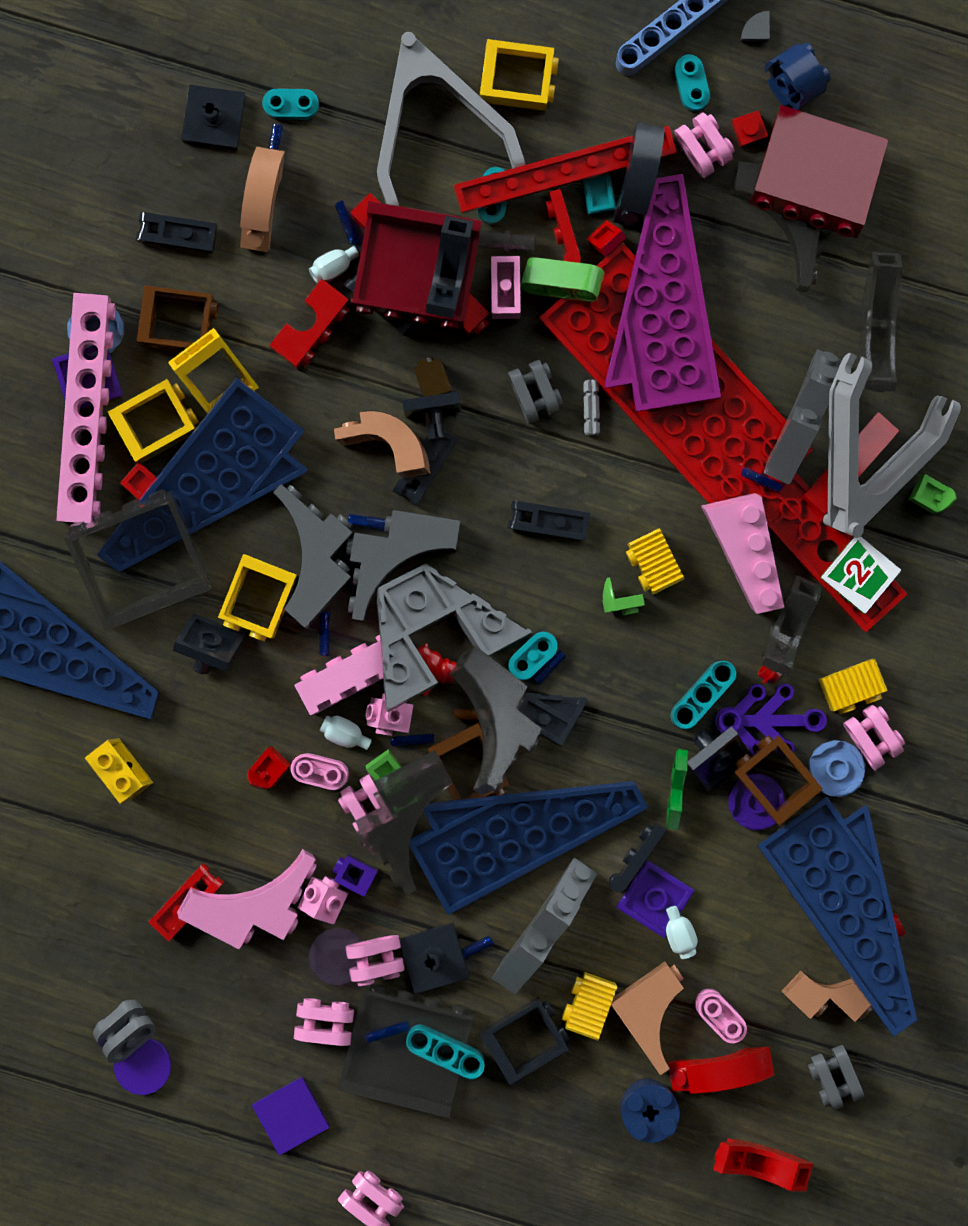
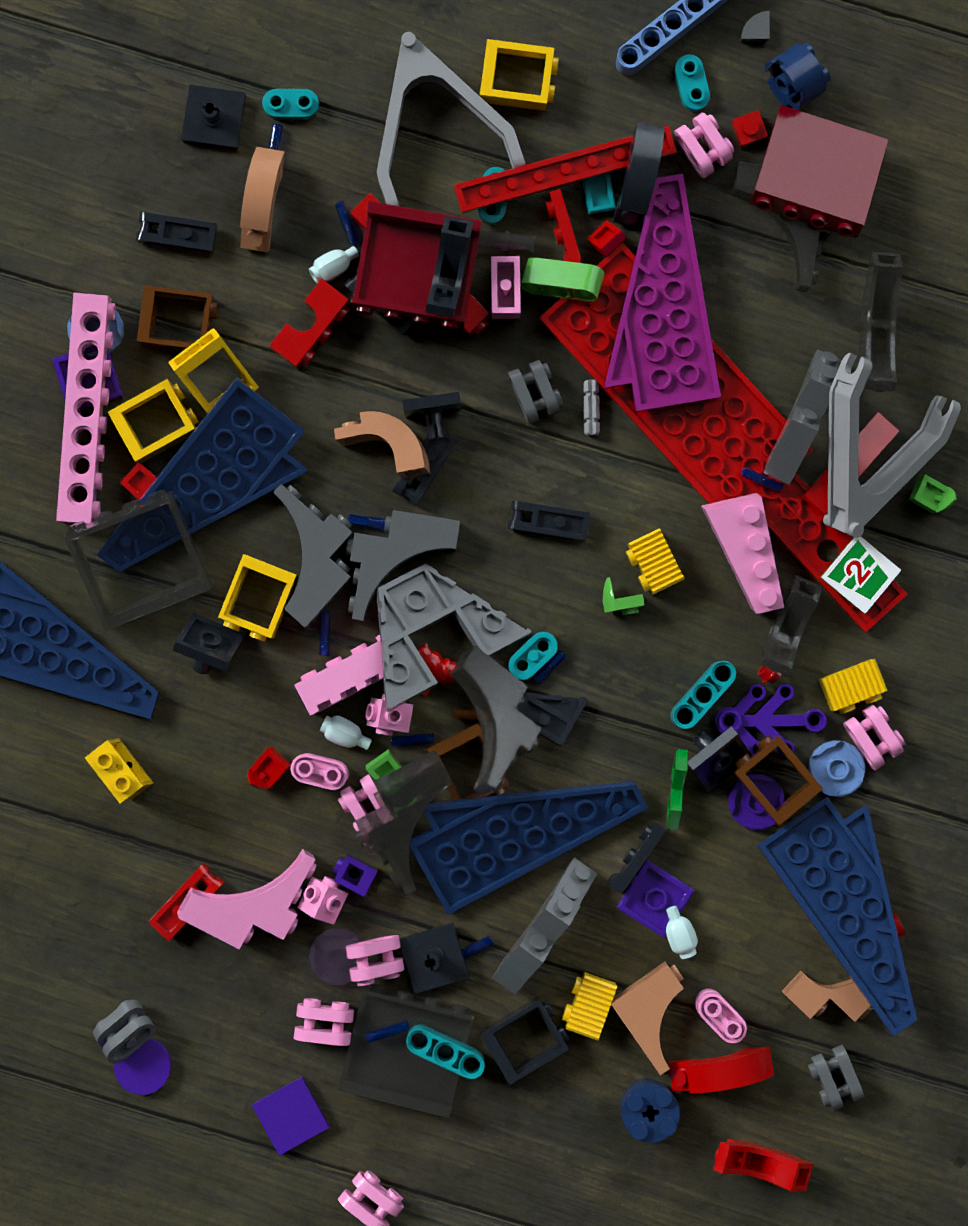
dark brown brick [413,357,452,397] -> none

